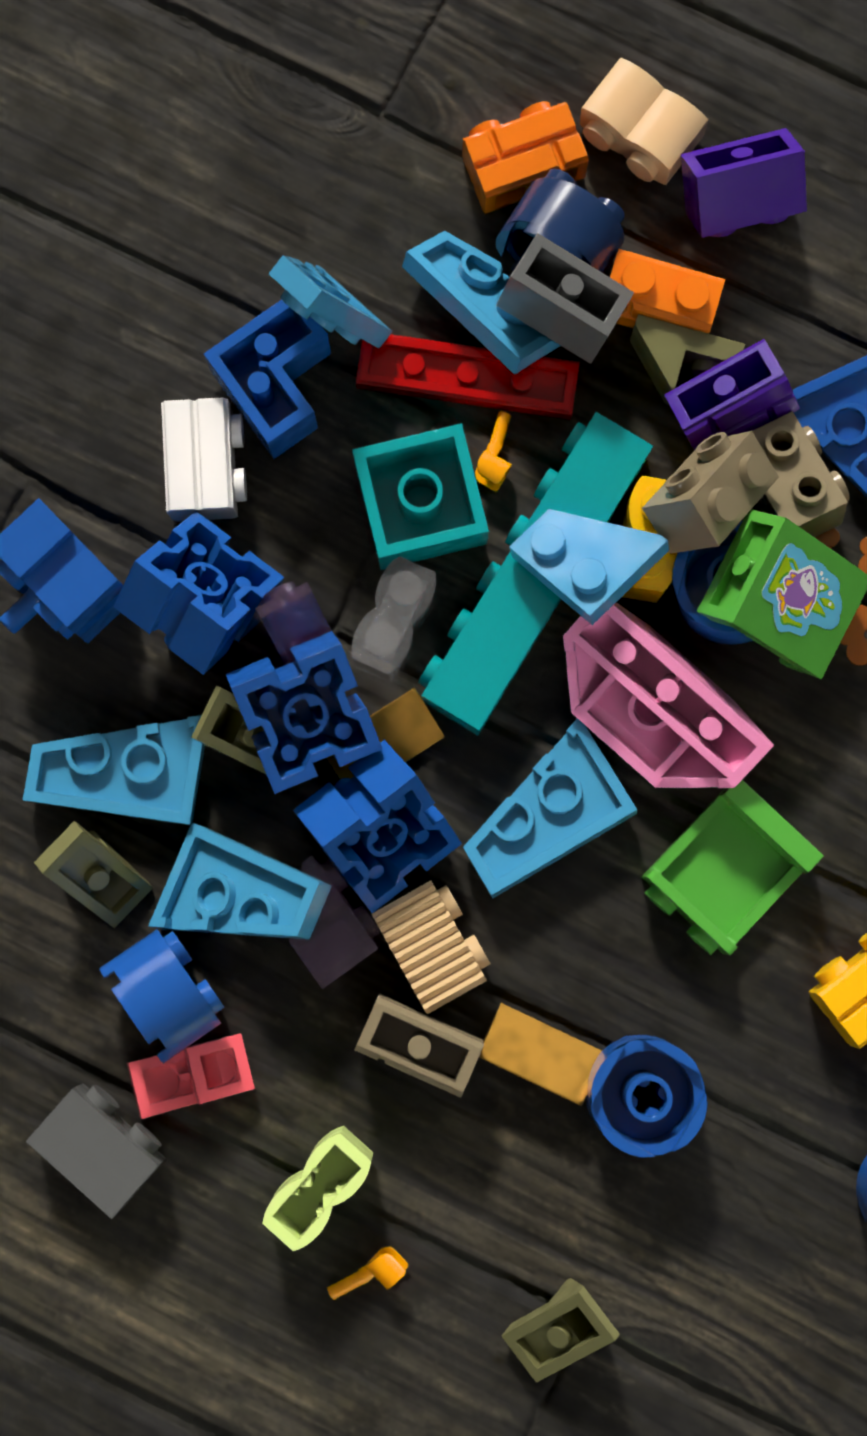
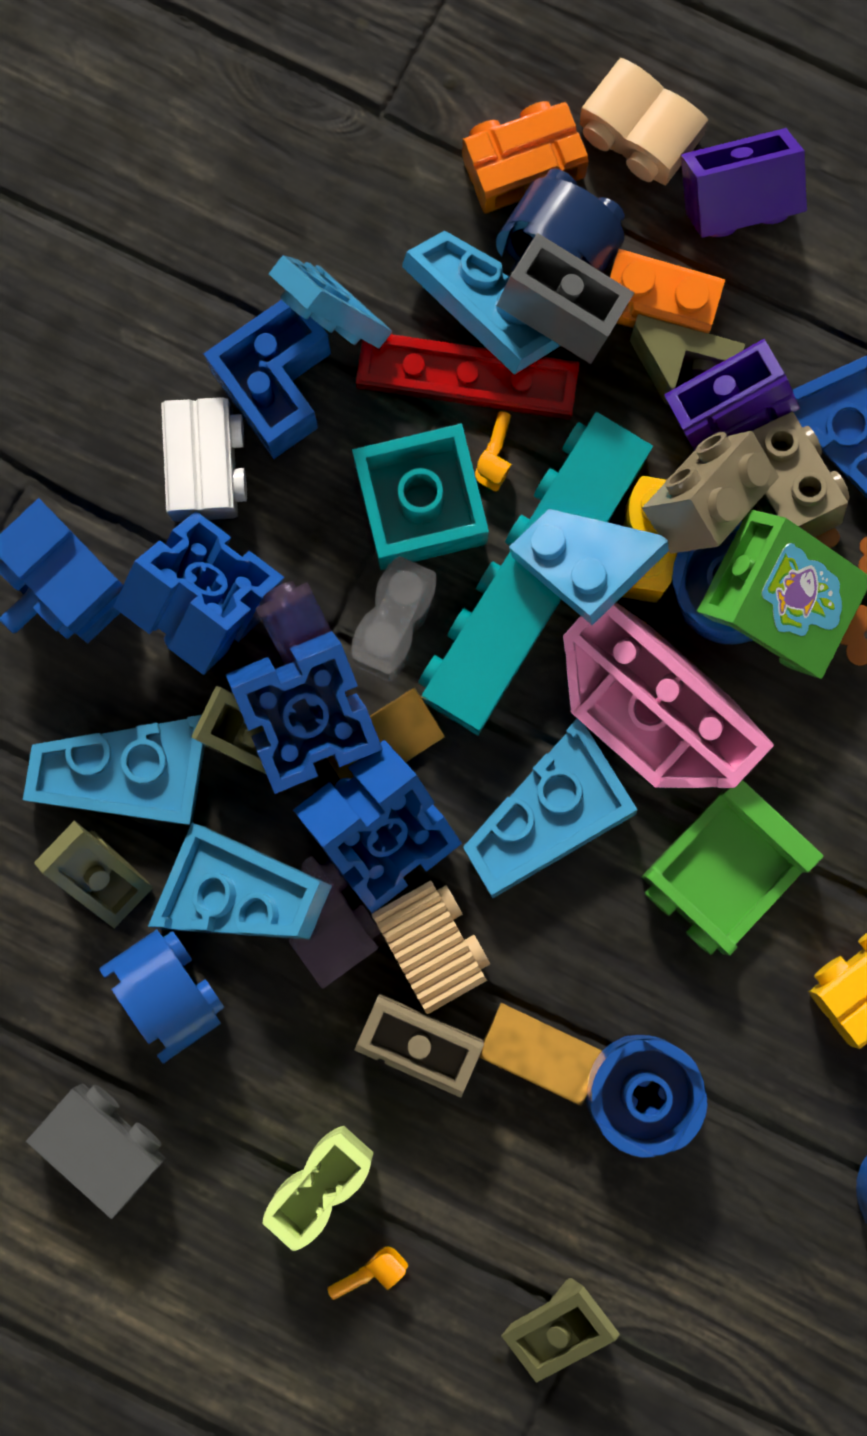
coral slope [127,1033,255,1119] -> none

